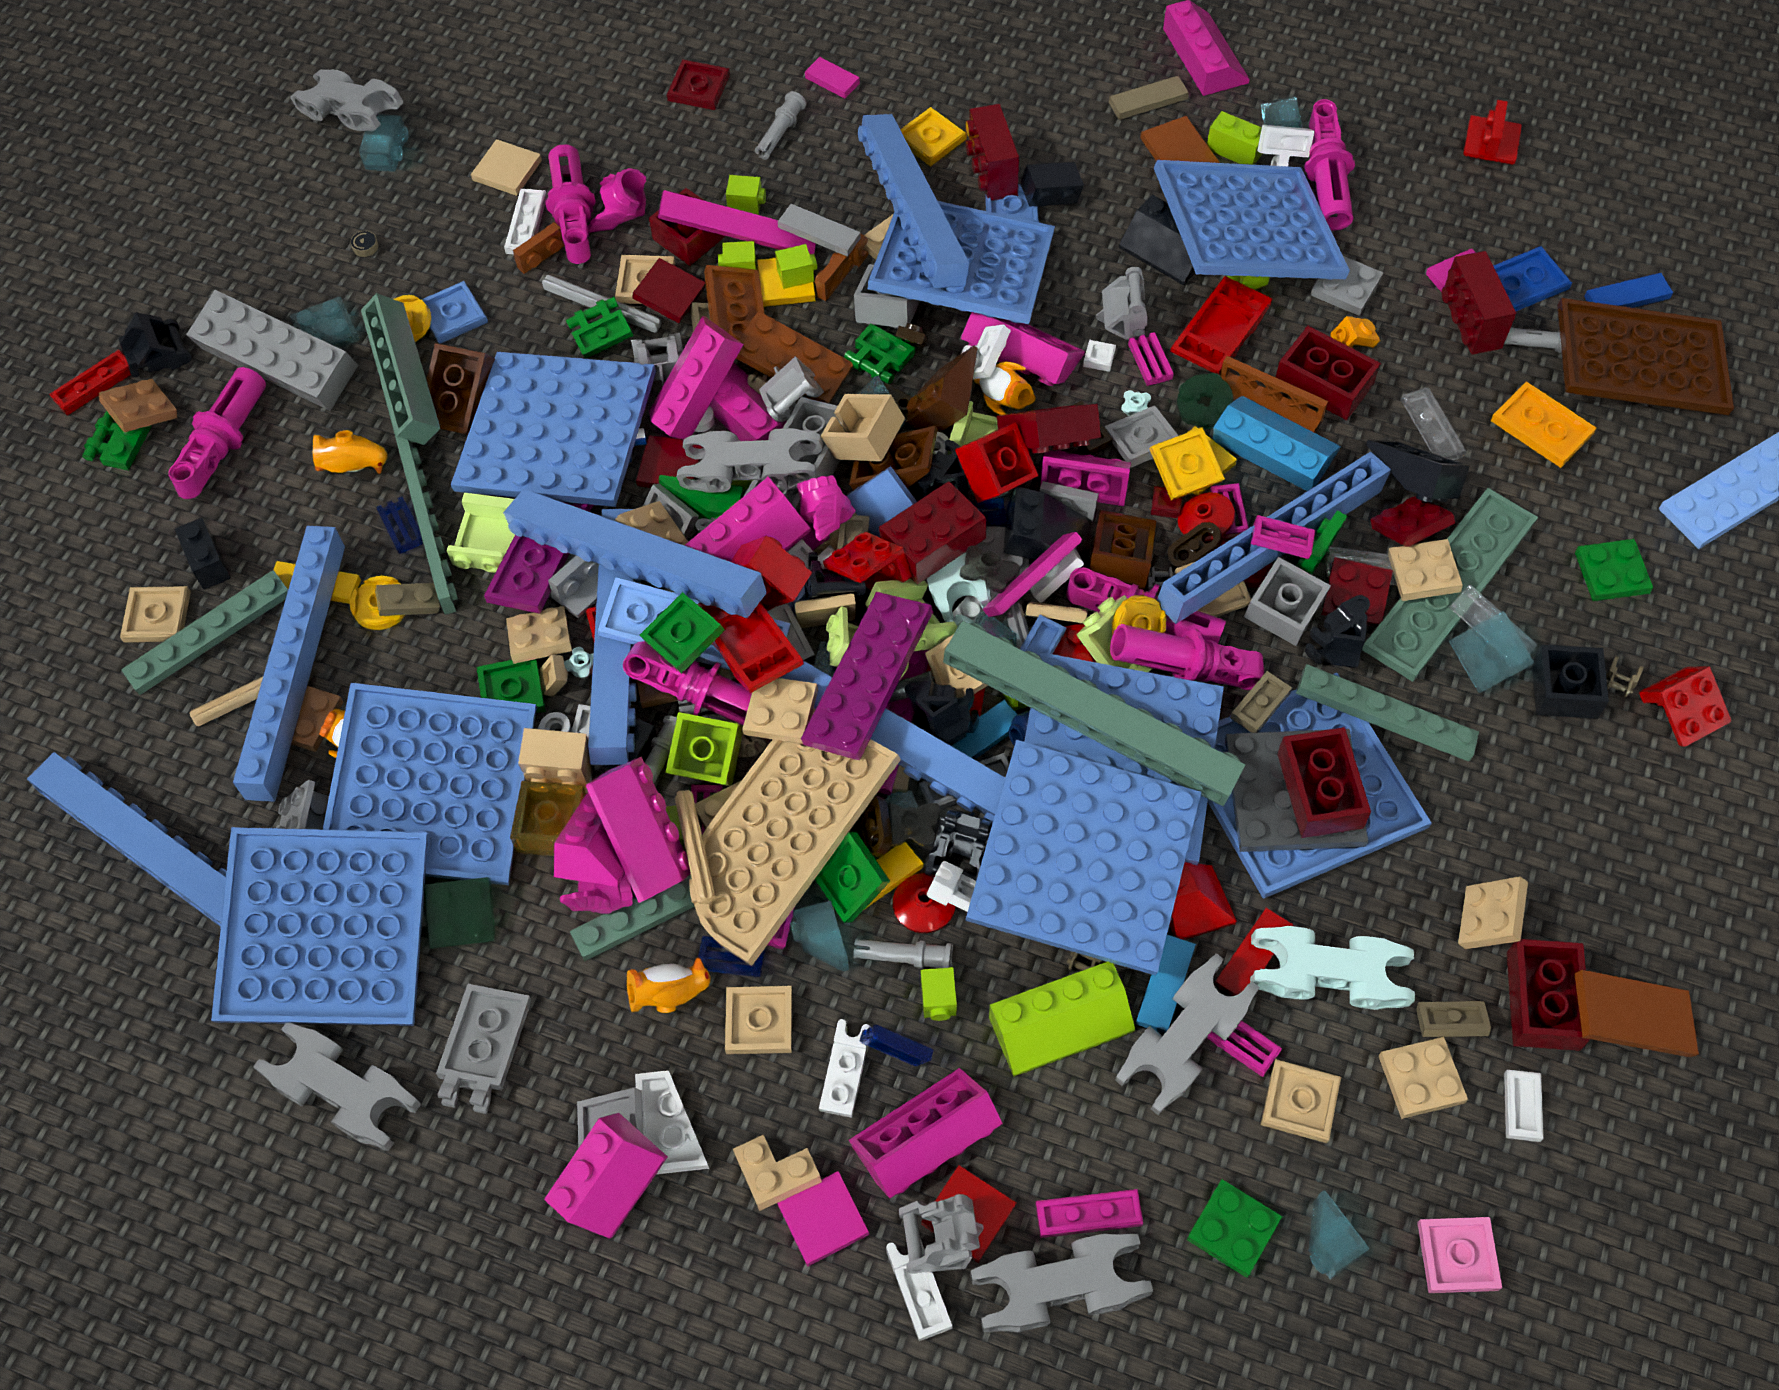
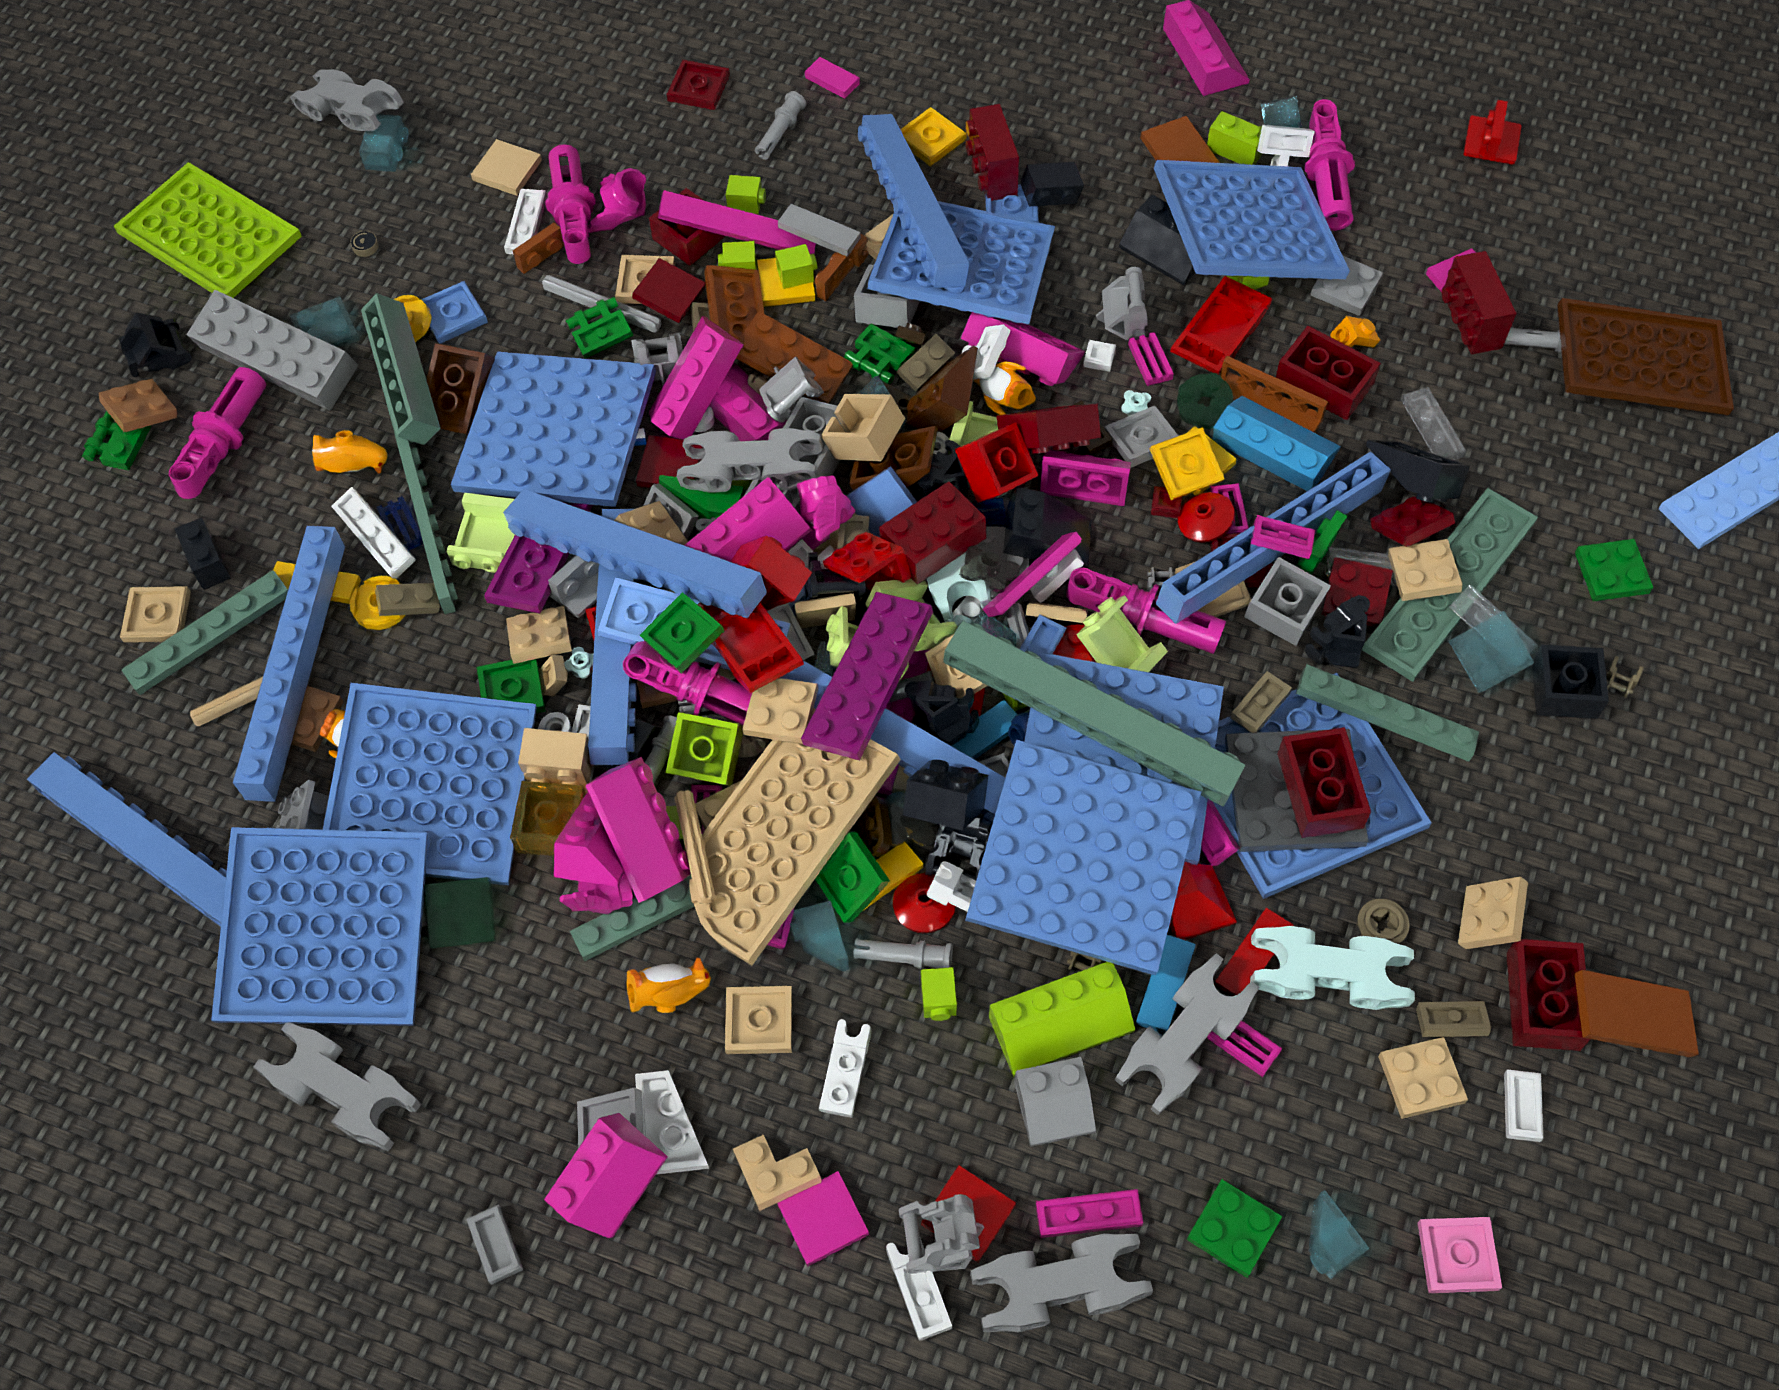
red tile [49,350,131,416] -> none
light grey tile [436,984,532,1114] -> none
clear blue tile [698,936,766,977] -> none
dark pink slope [849,1068,1003,1198] -> none
clear blue tile [859,1025,934,1066] -> none
light grey plate [1040,481,1099,522] -> none
reddish brown slope [1089,510,1156,591] -> none
dark tan tile [1109,76,1189,120] -> none
dark pink piece [1110,624,1265,690] -> none
yellow tile [1112,595,1166,635] -> none
dark brown plate [1168,522,1223,568] -> none
tan tile [1261,1059,1341,1143] -> none
light orange plate [1491,381,1596,468] -> none
blue tile [1493,246,1572,311] -> none
blue tile [1584,273,1673,308] -> none
red bracket [1639,666,1731,747] -> none
none -> lime plate [114,162,302,298]
none -> white tile [331,487,416,579]
none -> light grey tile [466,1204,524,1285]
none -> dark tan plate [897,334,955,392]
none -> black brick [903,760,989,831]
none -> light grey slope [1014,1057,1096,1147]
none -> dark pink tile [1201,799,1240,866]
none -> dark tan gear [1356,899,1410,944]

